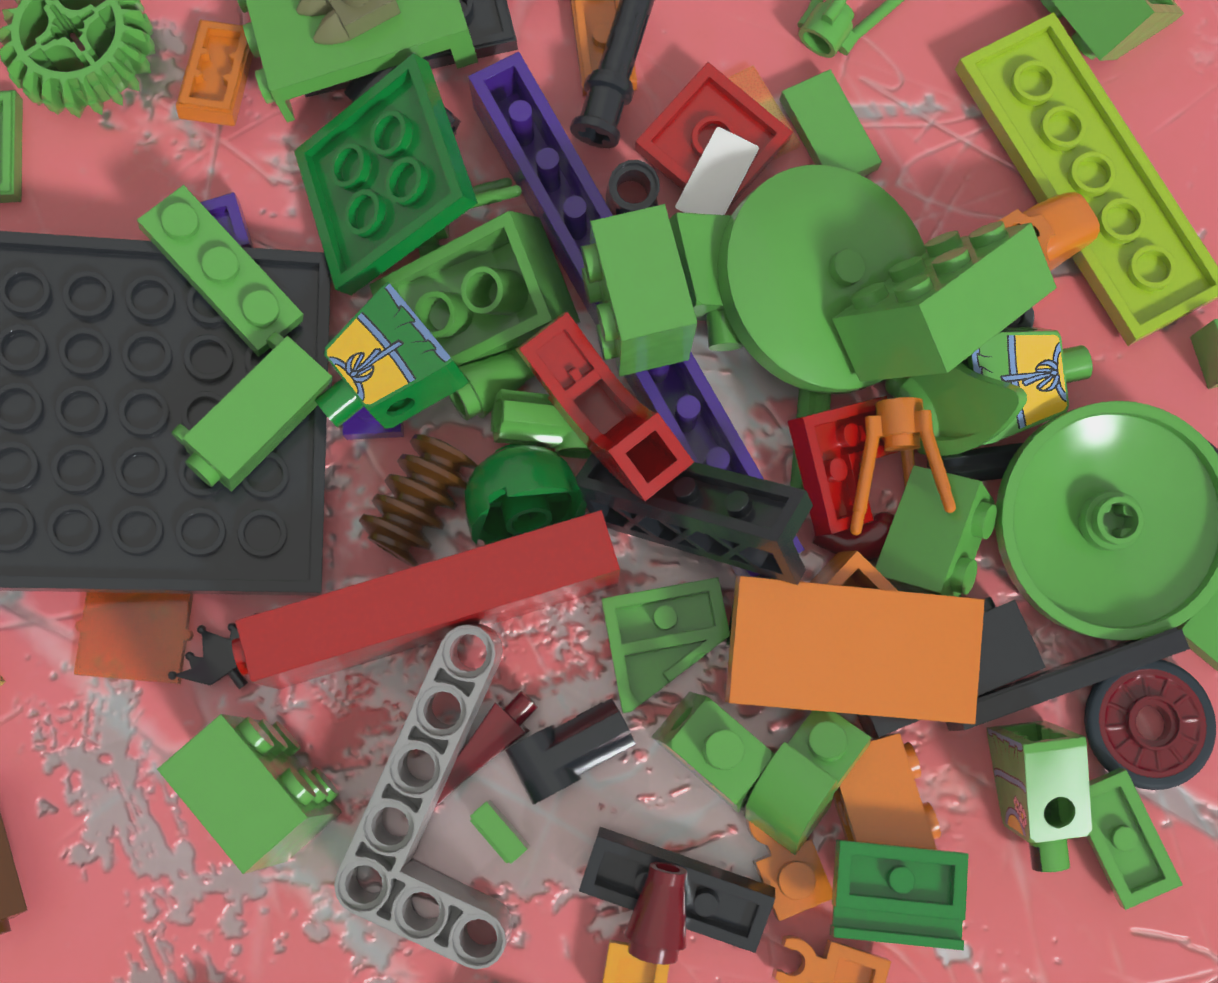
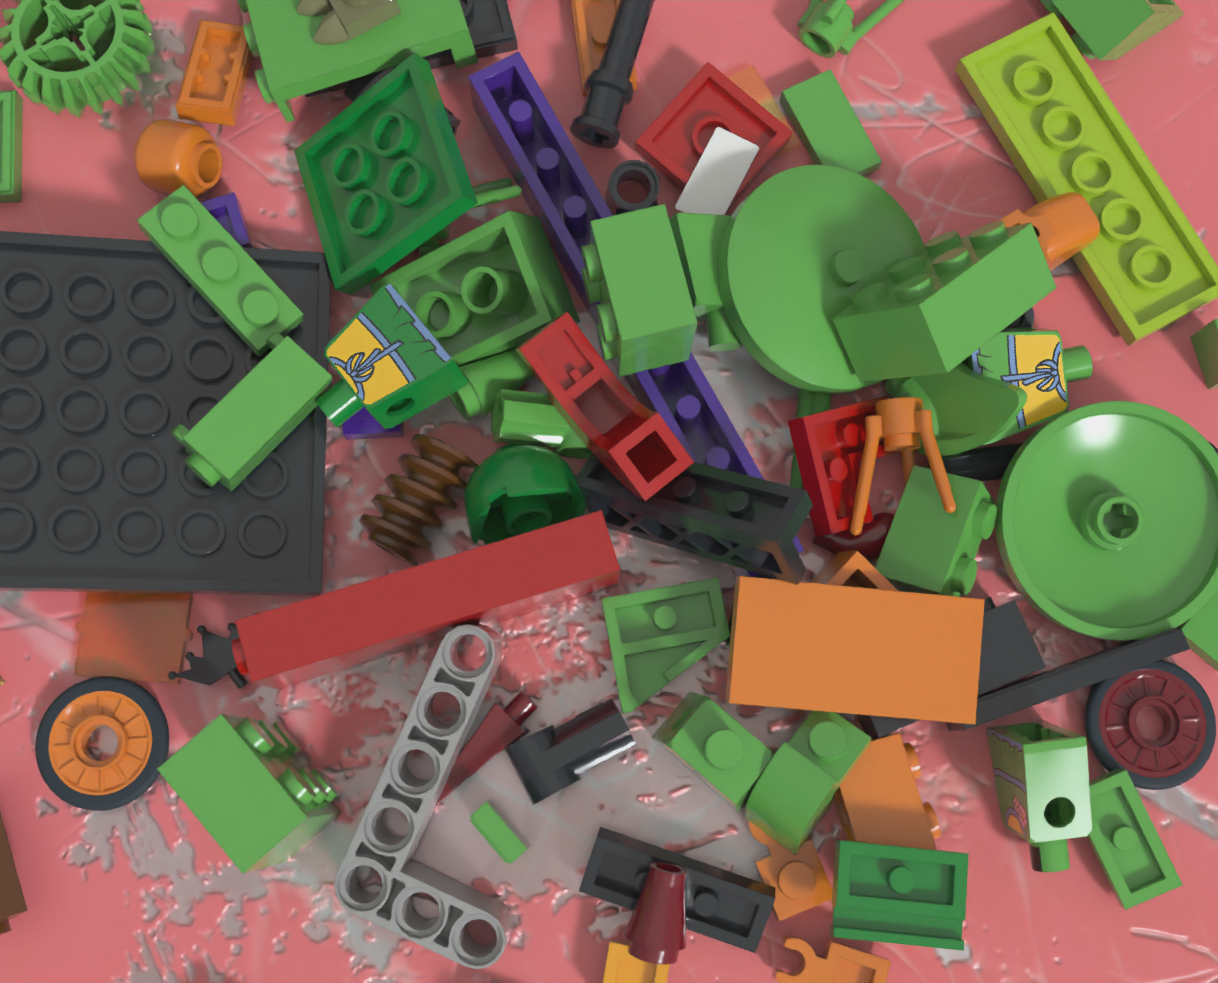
none -> wheel [35,676,170,811]
none -> orange head [133,119,223,198]

